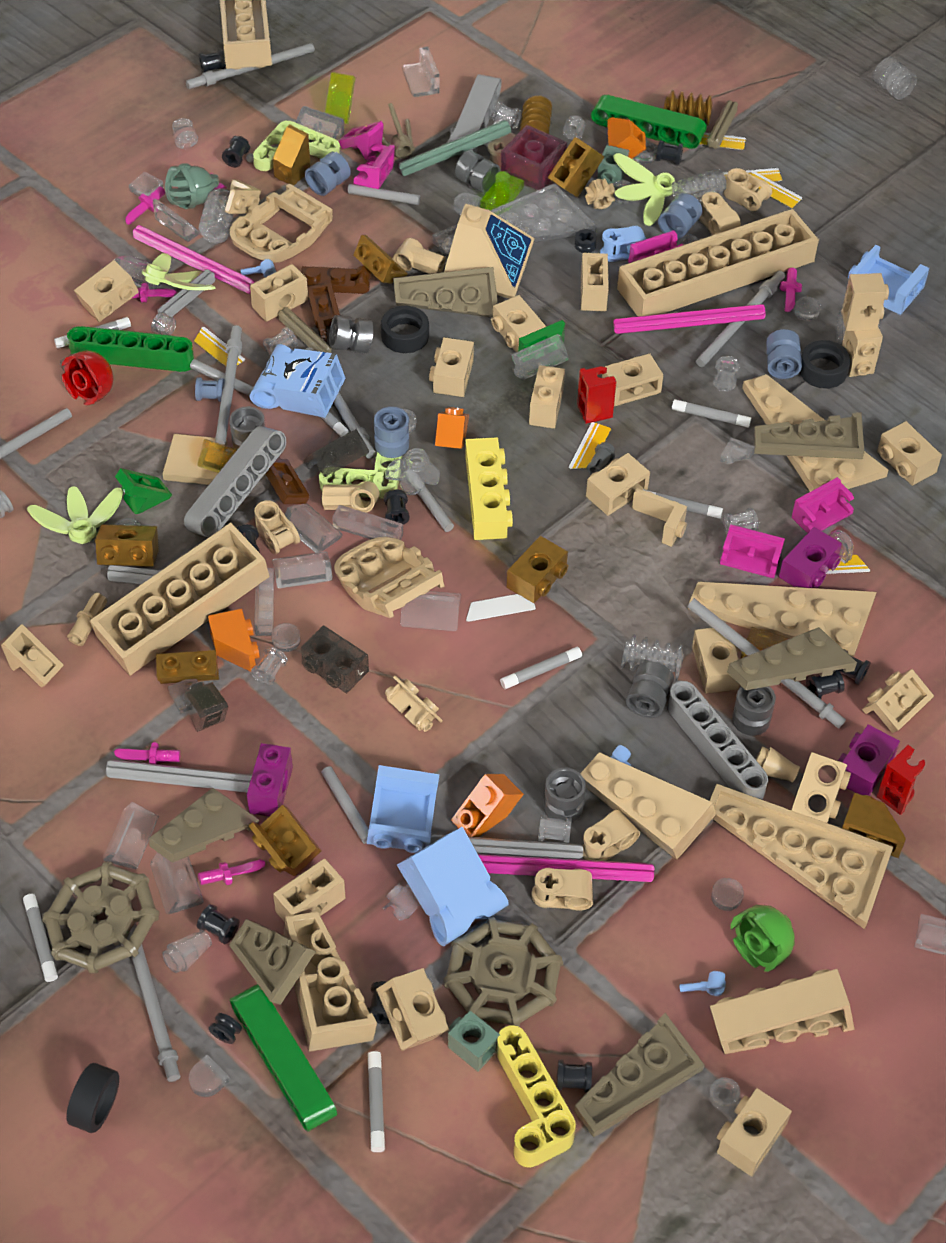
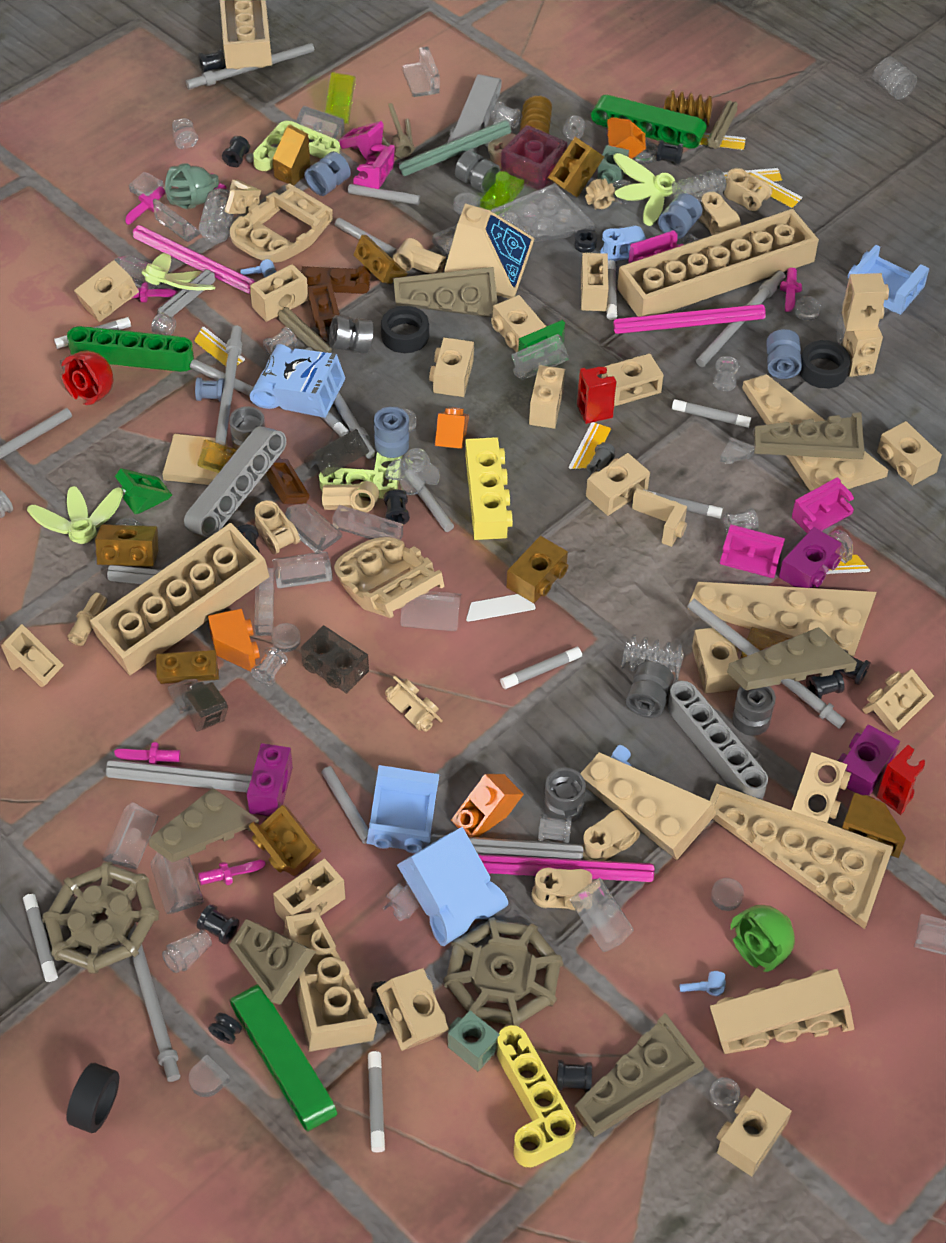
tan cone [755,746,800,783] -> none
none -> light grey bar [335,218,397,258]
none -> clear slope [570,877,634,952]
none -> bar [607,260,617,320]

